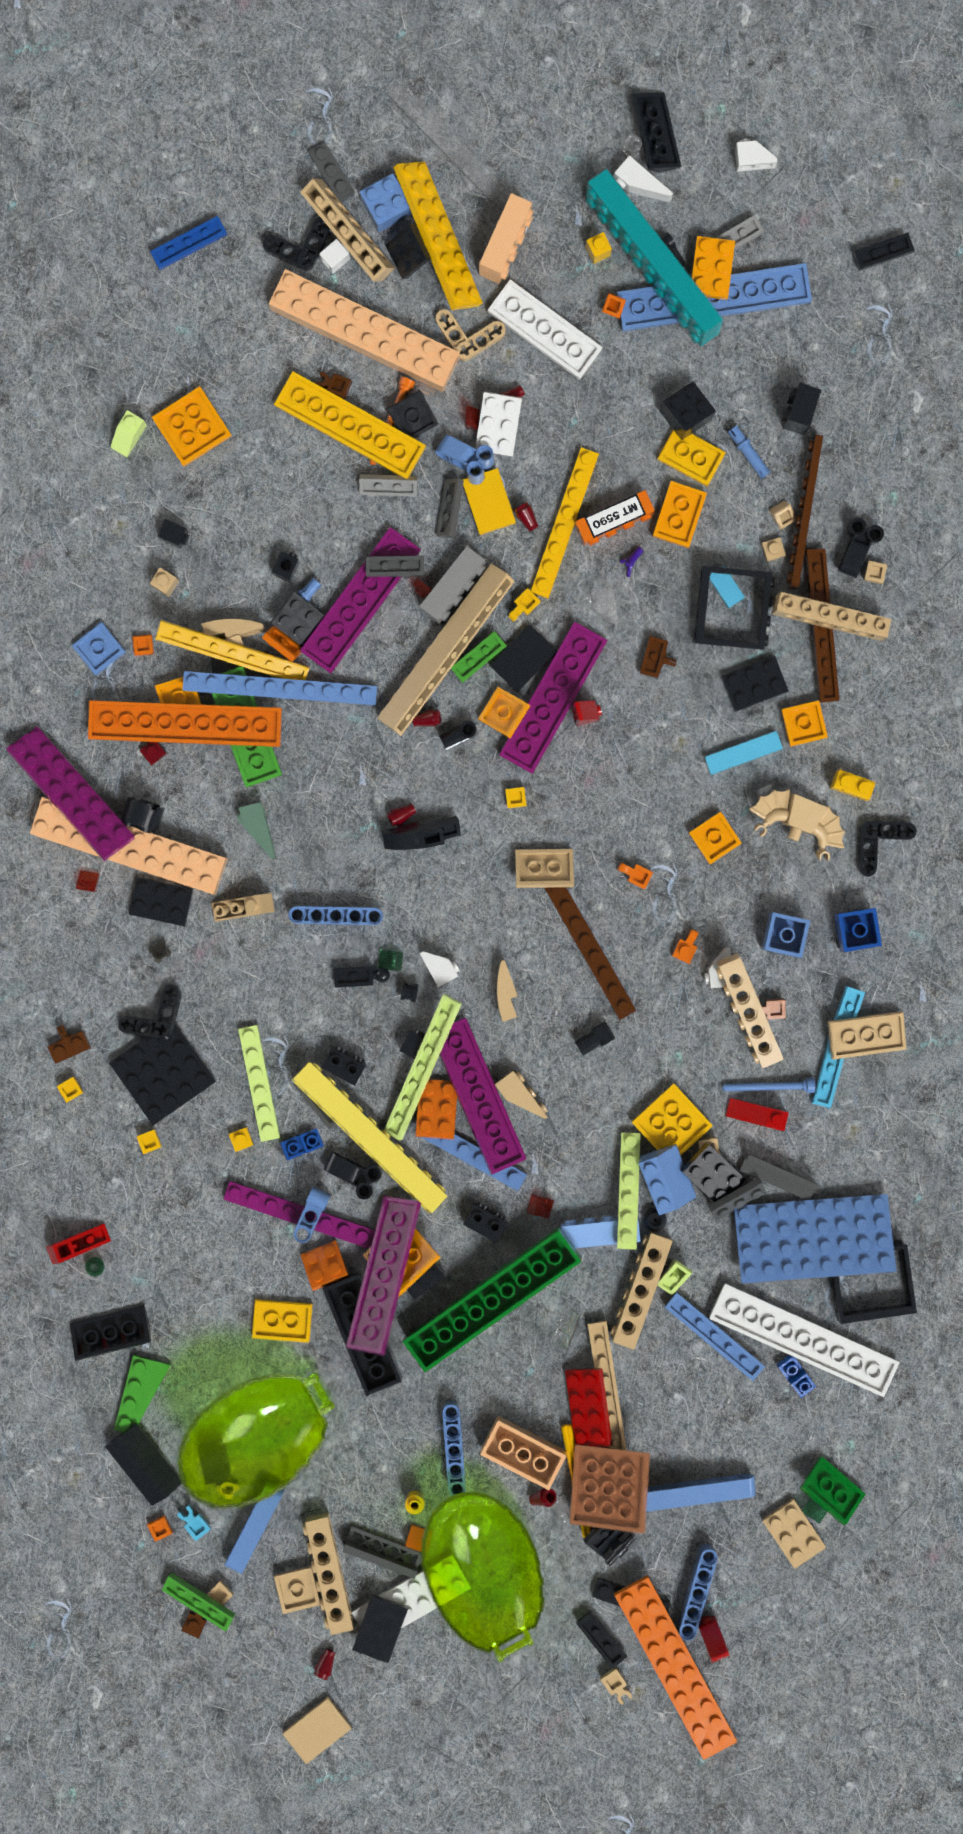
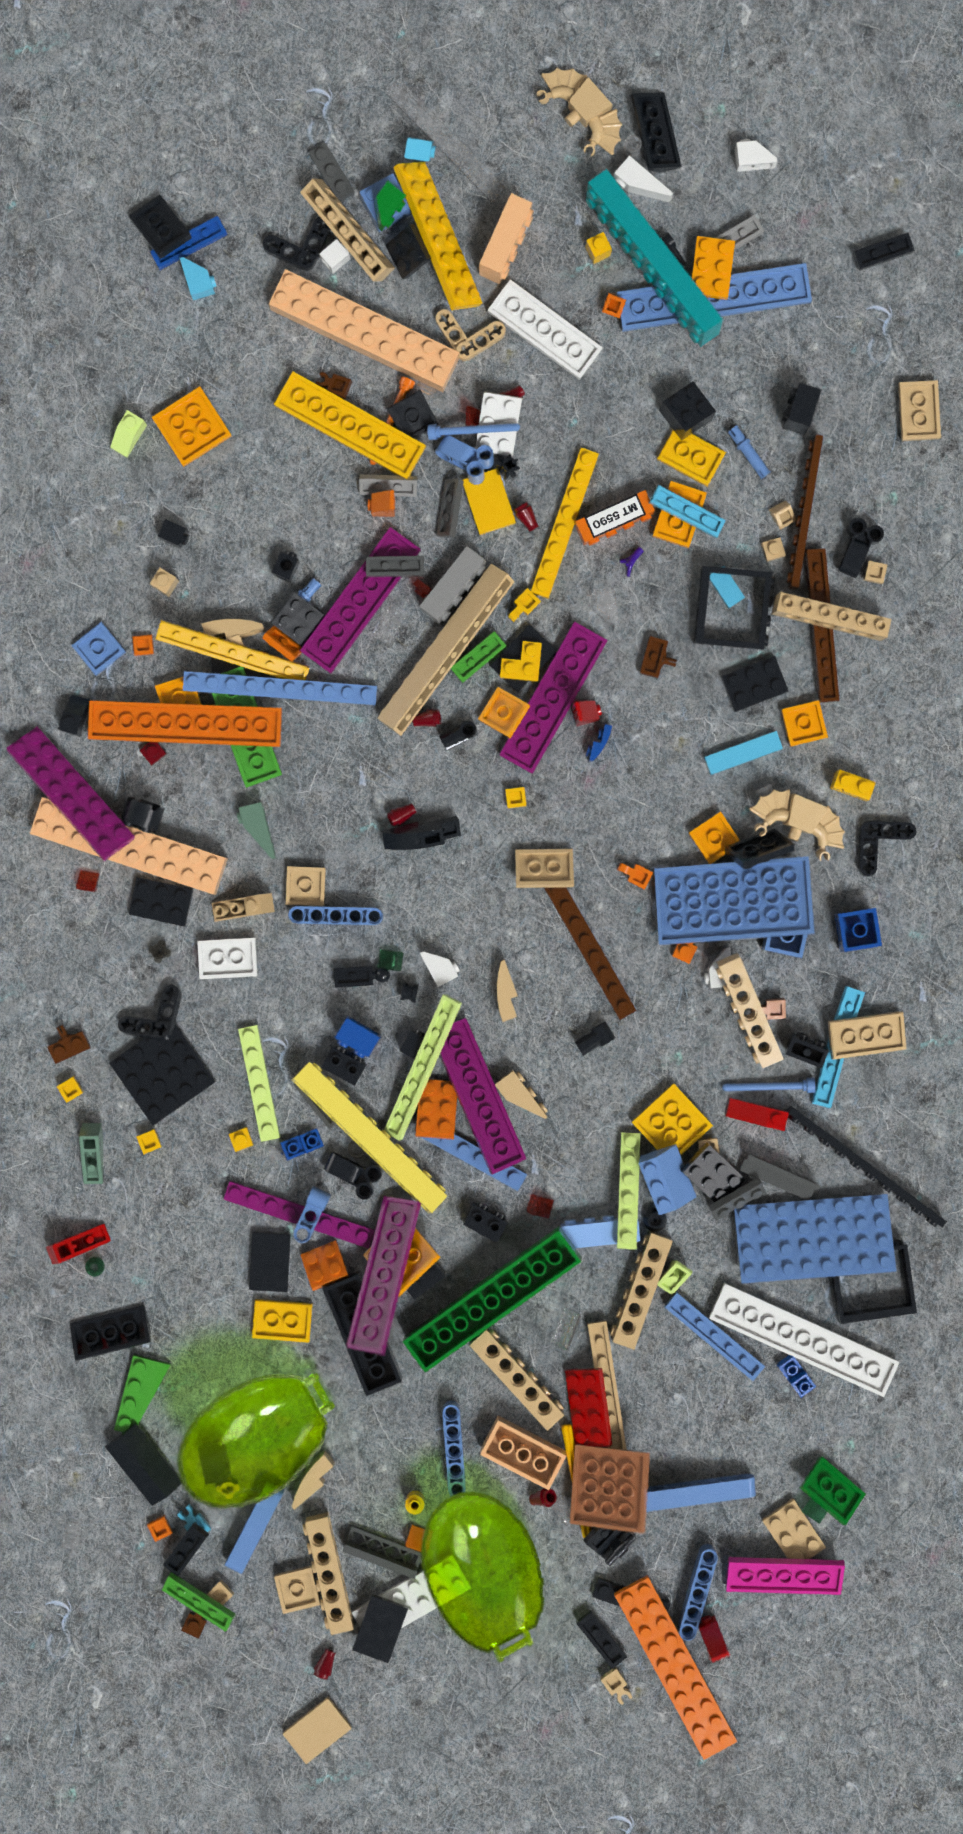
none -> black slope [58,695,91,737]
none -> sand green slope [79,1123,103,1184]
none -> black plate [129,195,192,260]
none -> black plate [163,1522,209,1577]
none -> medium azure slope [180,257,217,300]
none -> white plate [197,938,258,979]
none -> black tile [249,1232,291,1292]
none -> tan plate [285,866,326,906]
none -> tan slope [292,1451,335,1510]
none -> blue brick [335,1016,381,1058]
none -> orange slope [368,490,395,517]
none -> green slope [374,181,406,231]
none -> medium azure slope [404,137,436,162]
none -> medium blue piece [428,423,520,440]
none -> tan brick [469,1329,564,1431]
none -> black gear [495,454,520,480]
none -> yellow plate [500,641,542,682]
none -> tan torso [536,68,622,157]
none -> blue slope [586,724,612,762]
none -> medium azure tile [649,485,726,538]
none -> medium blue plate [654,856,814,945]
none -> black plate [724,828,795,869]
none -> dark pink plate [725,1557,845,1595]
none -> black brick [785,1032,829,1068]
none -> black plate [786,1106,947,1228]
none -> tan plate [898,380,941,441]

